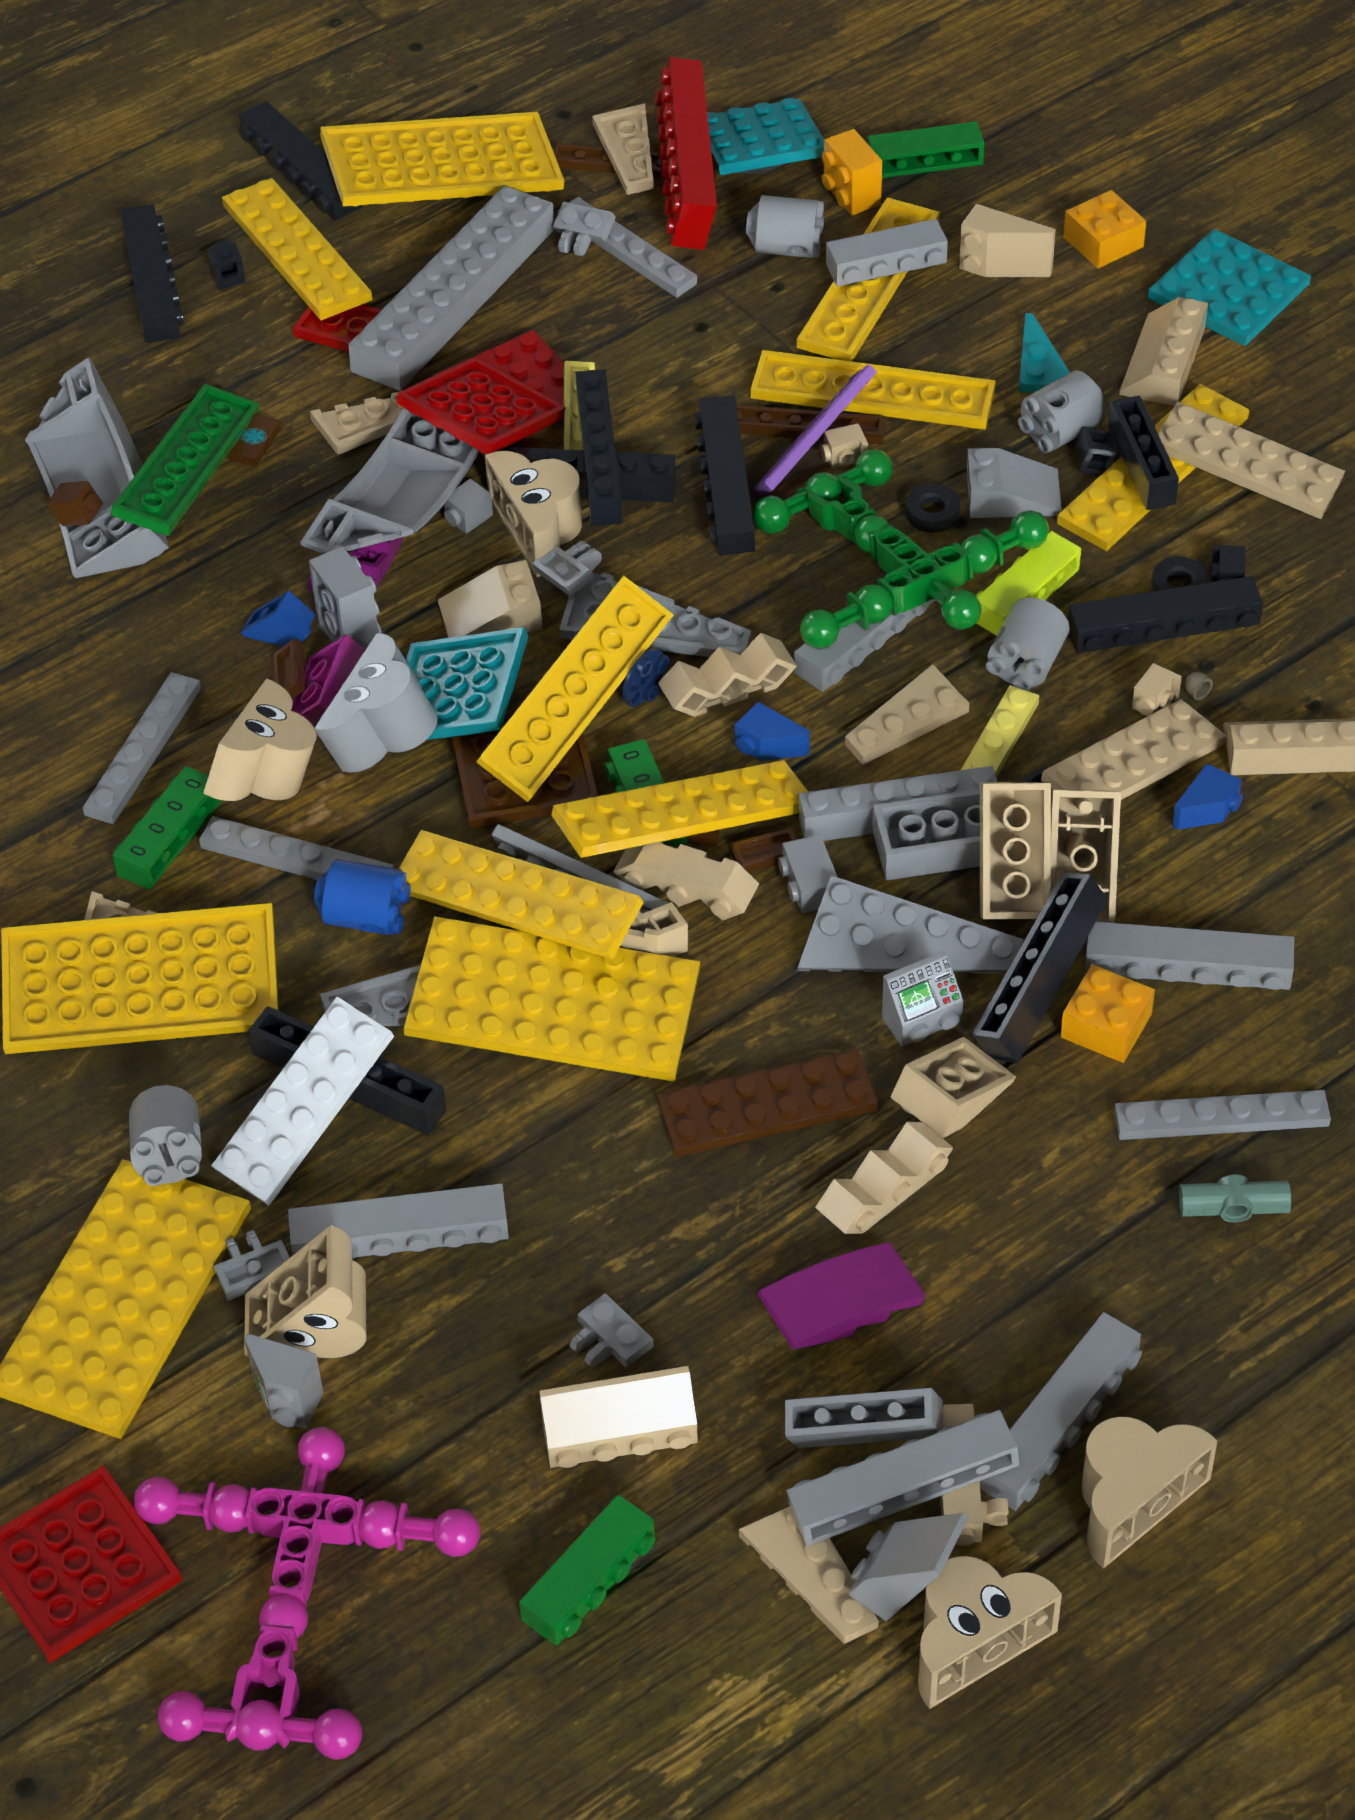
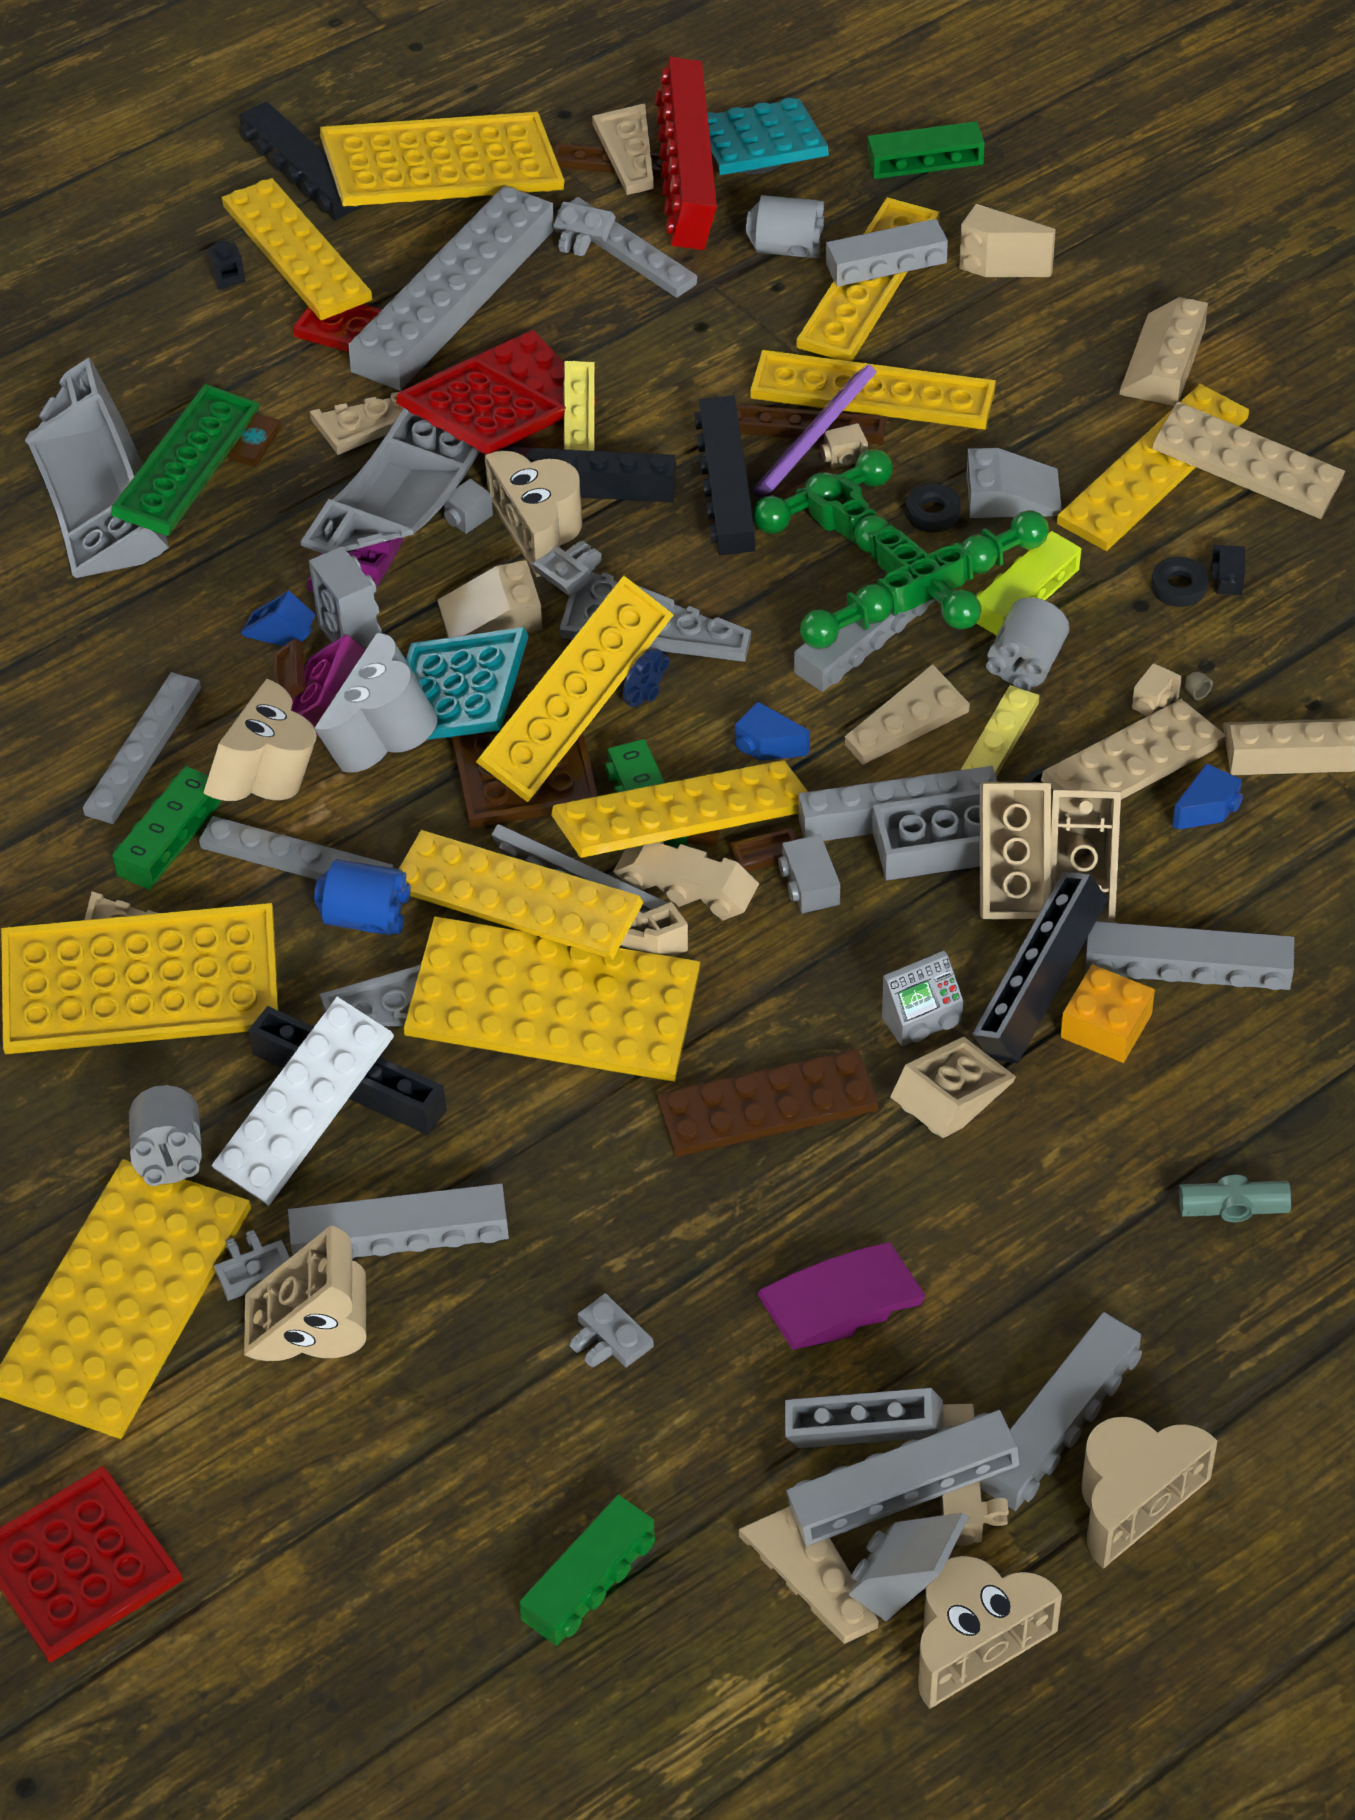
reddish brown brick [47,481,103,526] -> none
black brick [120,204,184,343] -> none
dark pink piece [134,1426,480,1760] -> none
light grey slope [244,1333,324,1429] -> none
slope [539,1366,698,1468] -> none
black brick [575,369,622,526] -> none
tan brick [658,633,797,717] -> none
light grey wing [798,875,1024,974] -> none
tan brick [815,1122,953,1234] -> none
light orange brick [822,129,882,216] -> none
light grey cylinder [1018,370,1106,454] -> none
teal wing [1019,313,1070,393] -> none
light orange brick [1063,190,1146,269] -> none
black brick [1068,576,1263,653] -> none
black brick [1074,427,1118,476] -> none
black brick [1108,395,1179,510] -> none
light grey plate [1114,1090,1331,1140] -> none
teal plate [1148,229,1311,346] -> none

